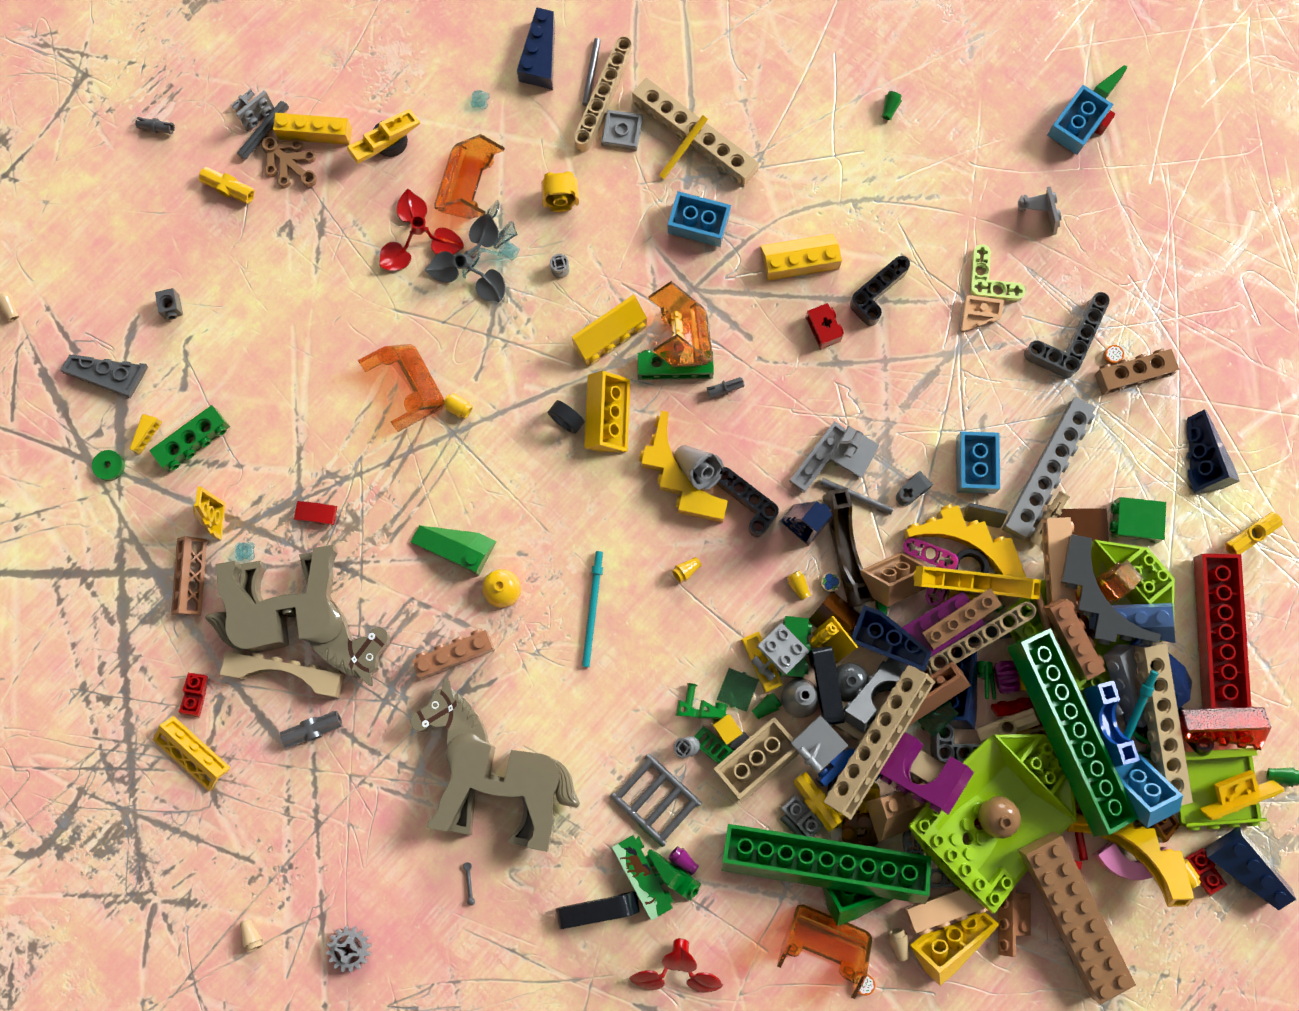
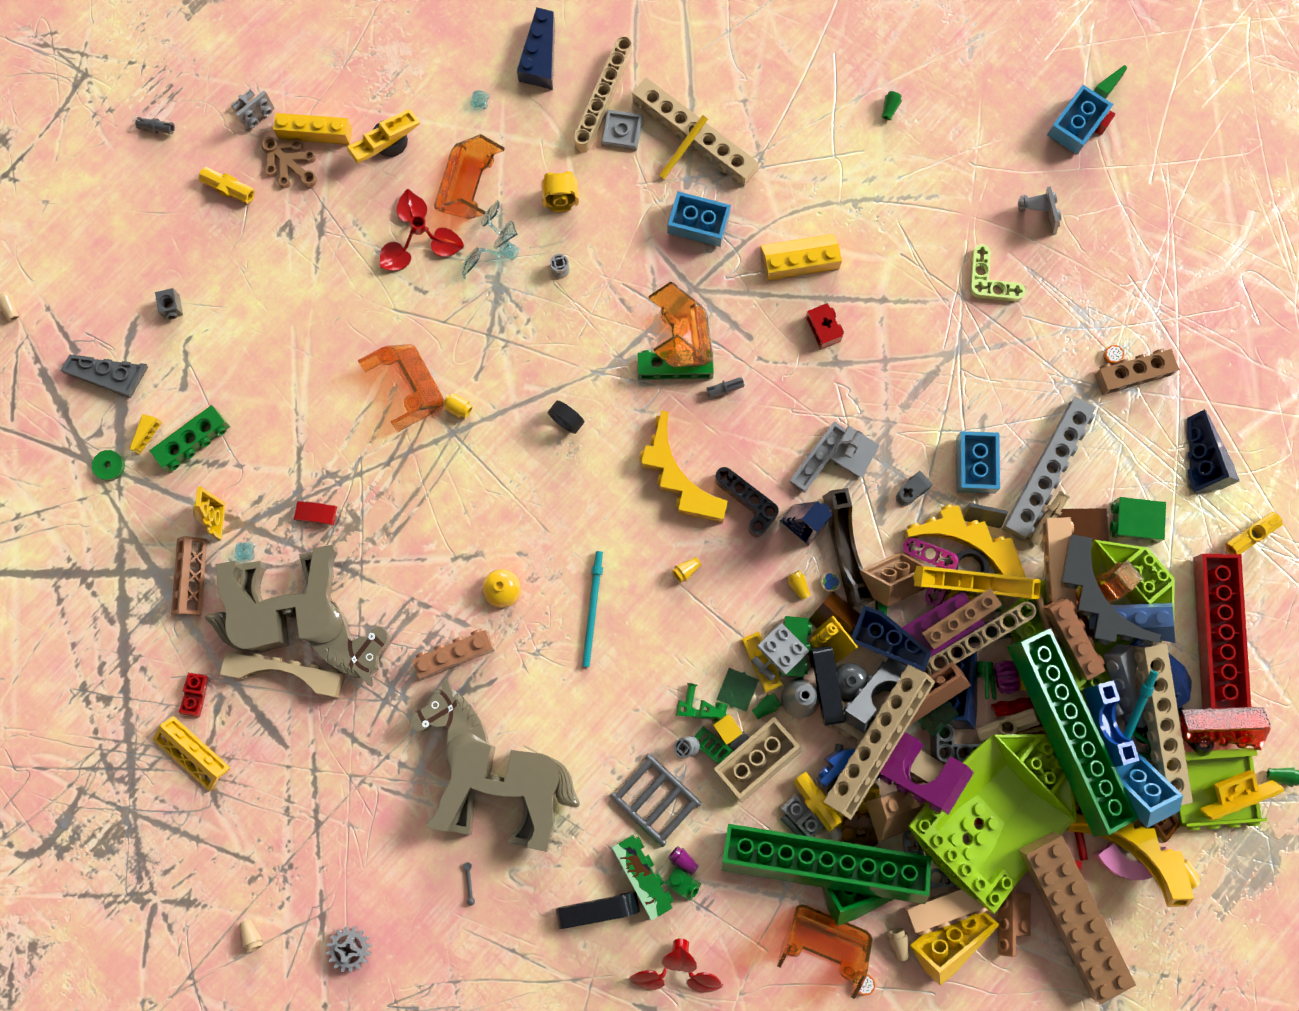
dark grey axle [237,101,289,160] -> none
flat silver piece [280,711,343,748] -> none
green wedge [411,525,496,576] -> none
dark grey plant [425,214,505,302] -> none
yellow slope [572,294,647,365] -> none
flat silver bar [582,38,601,107] -> none
yellow slope [584,371,630,453] -> none
green slope [647,849,685,890] -> none
yellow axle [671,311,684,344] -> none
light grey cone [674,445,724,490] -> none
light grey plate [791,715,848,773] -> none
flat silver bar [820,478,894,515] -> none
black beam [850,256,910,326] -> none
light nougat wing [961,295,1004,332] -> none
medium nougat cylinder [978,796,1021,839] -> none
dark grey beam [1024,292,1110,378] -> none
red slope [1185,848,1227,897] -> none
dark blue wedge [1205,826,1296,910] -> none

